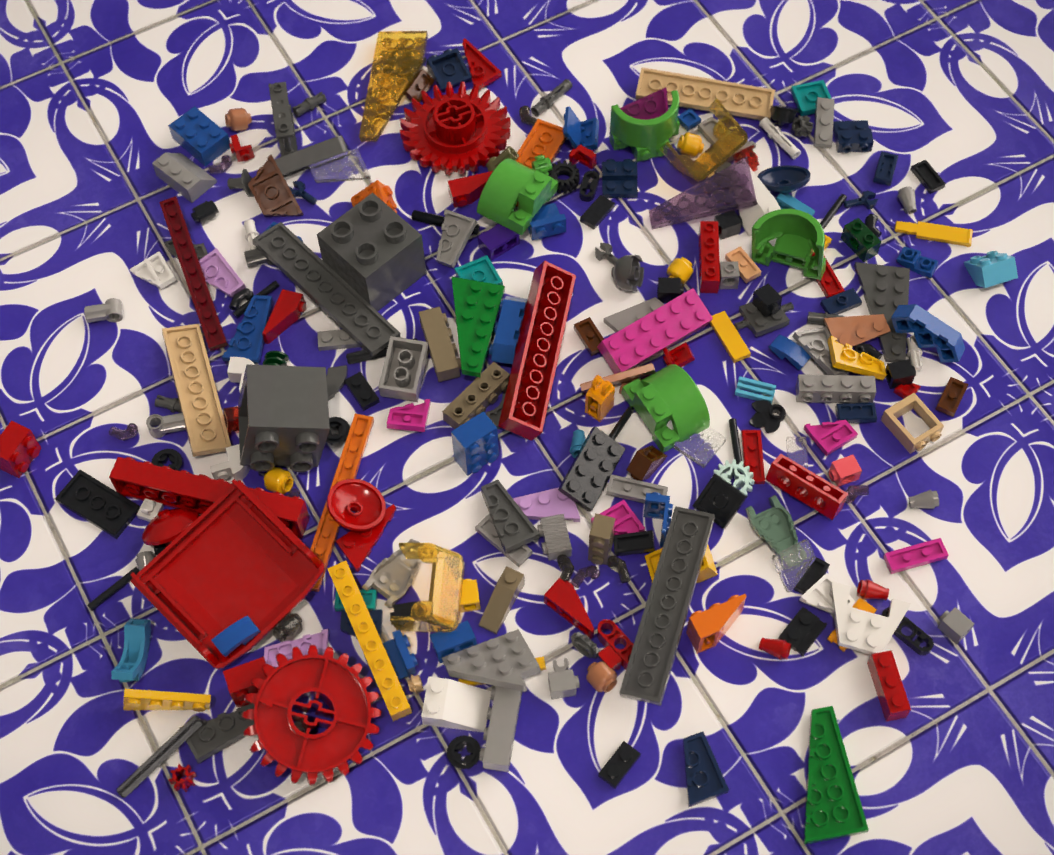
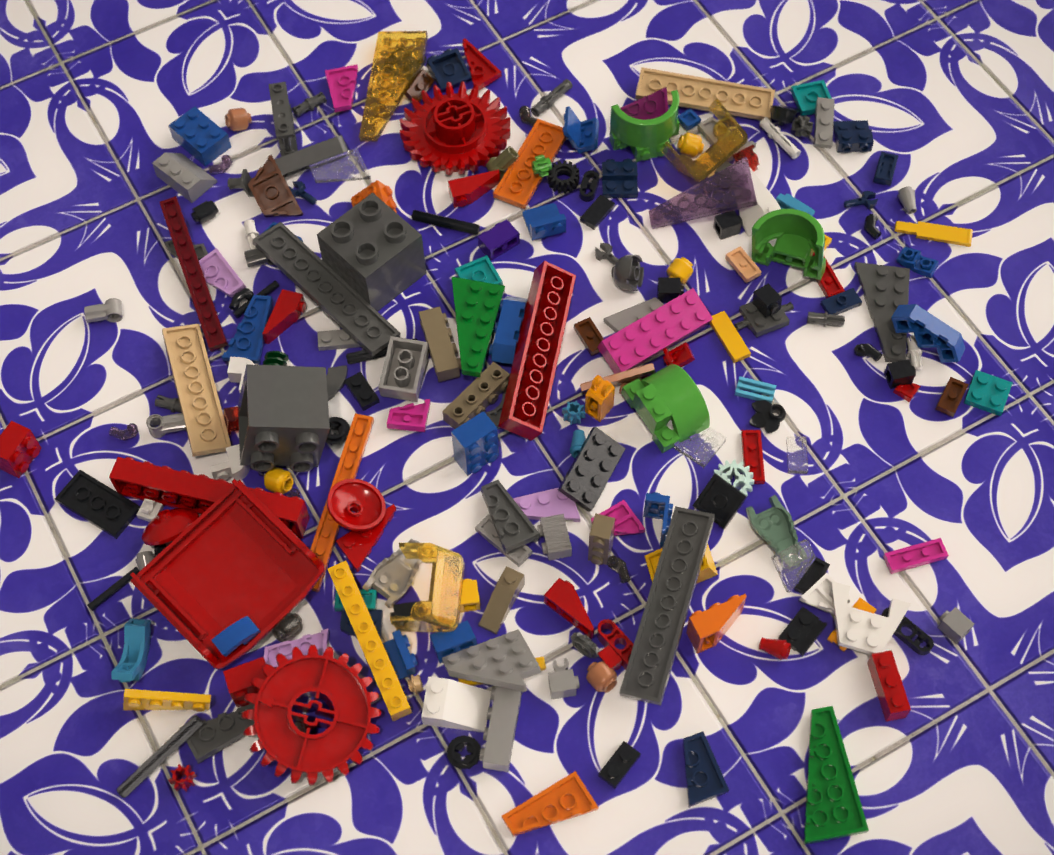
white wing [130,251,177,289] -> none
black gear [151,449,183,471] -> none
red bracket [229,134,254,162] -> none
light grey wing [436,209,477,268] -> none
bright green piece [476,158,558,235] -> none
clear smoke arm [557,554,574,581] -> none
red bracket [569,144,597,169] -> none
clear purple arm [570,565,600,588] -> none
light grey plate [606,474,668,503] -> none
black bar [609,407,634,440] -> none
black tile [614,530,655,556] -> none
reddish brown slope [626,445,667,481] -> none
red brick [699,221,720,293] -> none
light grey brick [719,261,740,289] -> none
black bar [729,418,742,473] -> none
dark blue dish [757,165,811,194] -> none
red brick [765,454,848,520] -> none
blue slope [769,334,811,370] -> none
light grey wing [792,327,850,375] -> none
light grey brick [795,374,876,403] -> none
dark pink wing [804,420,858,456] -> none
black bar [820,194,847,230] -> none
nougat wing [823,314,891,348] -> none
yellow wing [827,336,887,380] -> none
coral brick [829,455,862,487] -> none
dark blue plate [836,402,877,423] -> none
dark green brick [841,218,882,262] -> none
clear purple arm [845,485,869,503] -> none
red cone [857,579,889,600] -> none
tan window [881,393,944,454] -> none
light grey cone [908,490,939,509] -> none
black tile [910,160,946,194] -> none
medium azure slope [964,251,1018,288] -> none
none -> dark pink wing [325,64,358,113]
none -> orange wing [502,771,599,837]
none -> dark azure gear [562,401,586,425]
none -> teal plate [964,370,1013,416]

